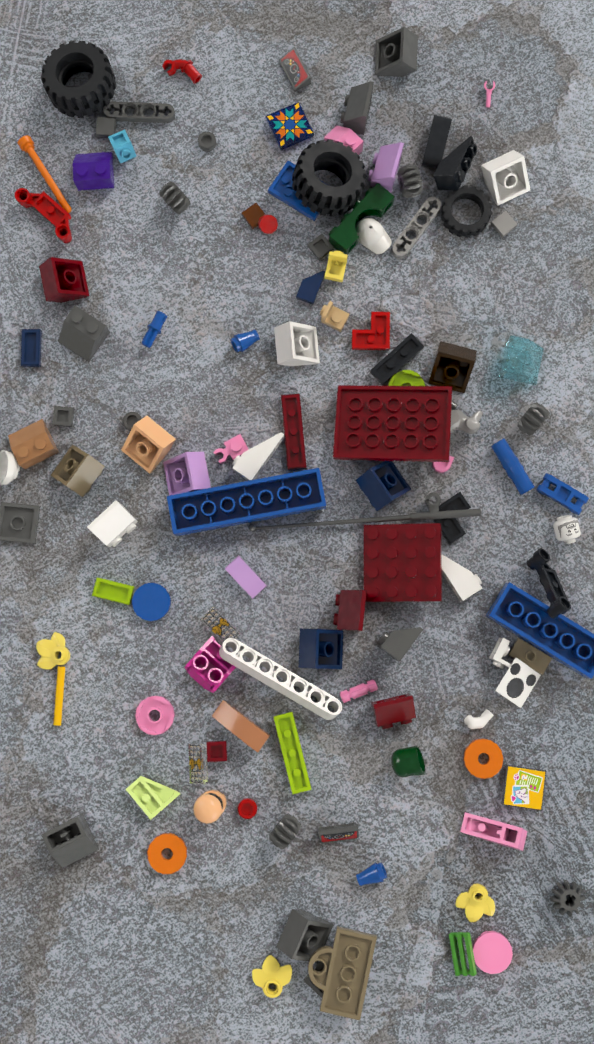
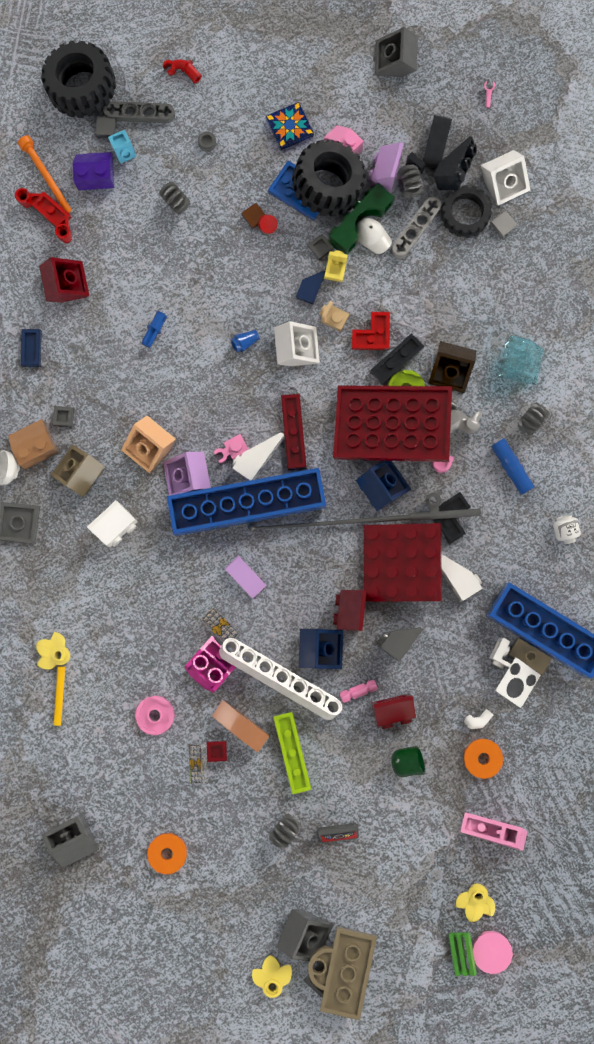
dark grey slope [58,305,110,362] -> none
lime tile [92,577,135,605] -> none
dark grey tile [123,412,142,431] -> none
yellowish green wing [126,776,180,820] -> none
blue tile [132,583,171,621] -> none
light nougat helmet [193,790,227,824] -> none
red tile [238,798,257,819] -> none
slope [279,47,311,91] -> none
dark grey slope [340,81,374,135] -> none
blue cone [356,862,387,886] -> none
tile [501,764,546,811] -> none
black plate [526,548,571,619] -> none
blue plate [536,473,589,515] -> none
dark grey gear [550,880,586,917] -> none
none -> black tile [405,152,425,175]

